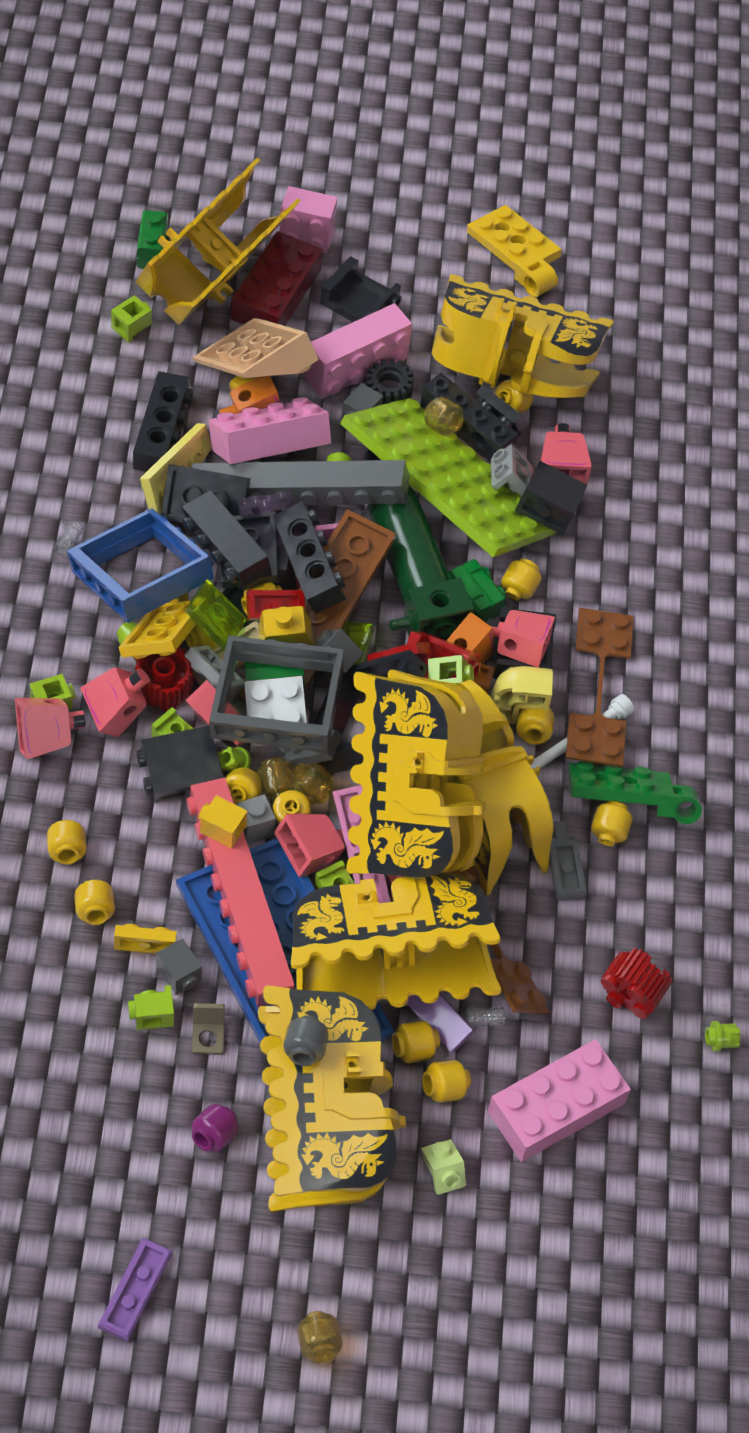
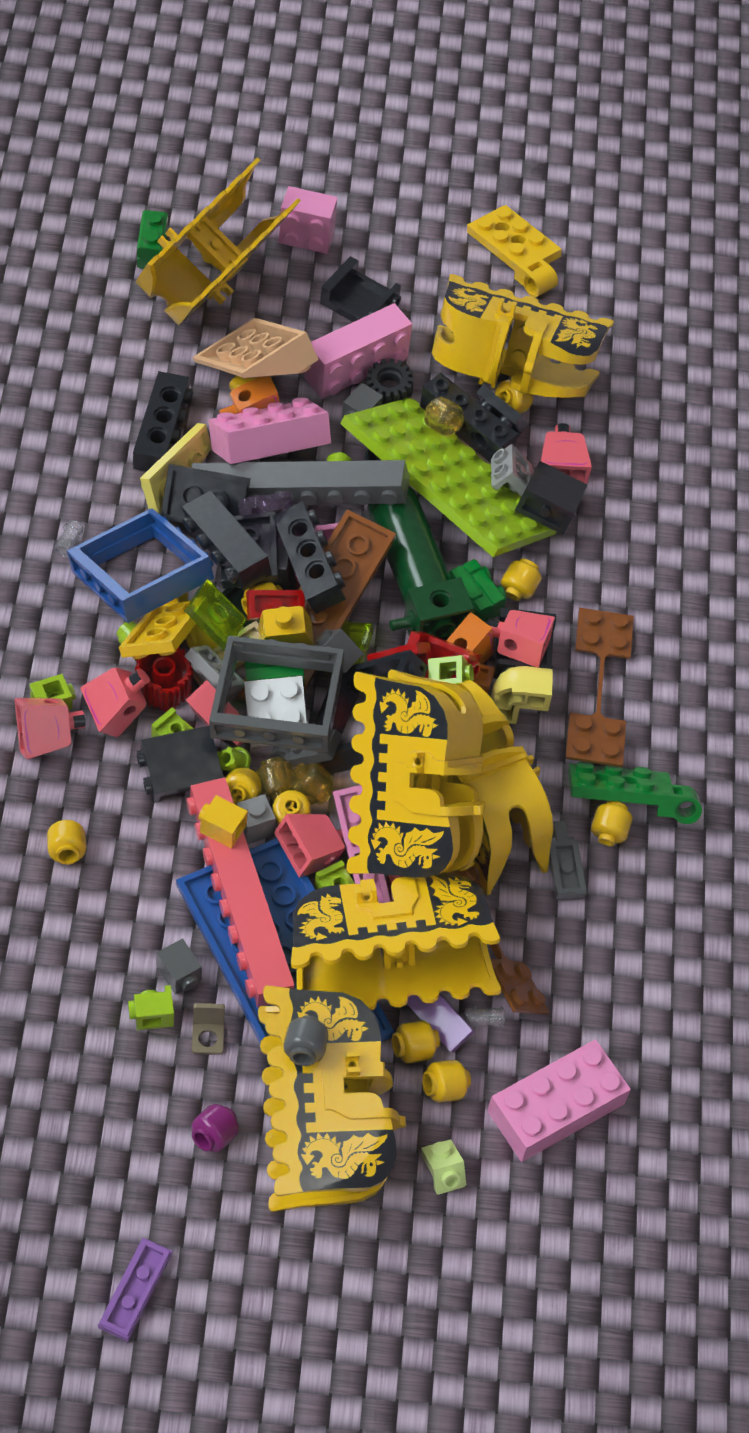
yellow head [74,879,115,925] -> none
lime brick [111,295,152,343] -> none
yellow plate [114,924,177,954] -> none
dark red brick [231,231,323,326] -> none
clear yellow head [297,1311,343,1364] -> none
yellow head [516,708,554,745] -> none
white piece [530,694,634,769] -> none
red brick [601,947,673,1019] -> none
lime hose [705,1021,741,1052] -> none

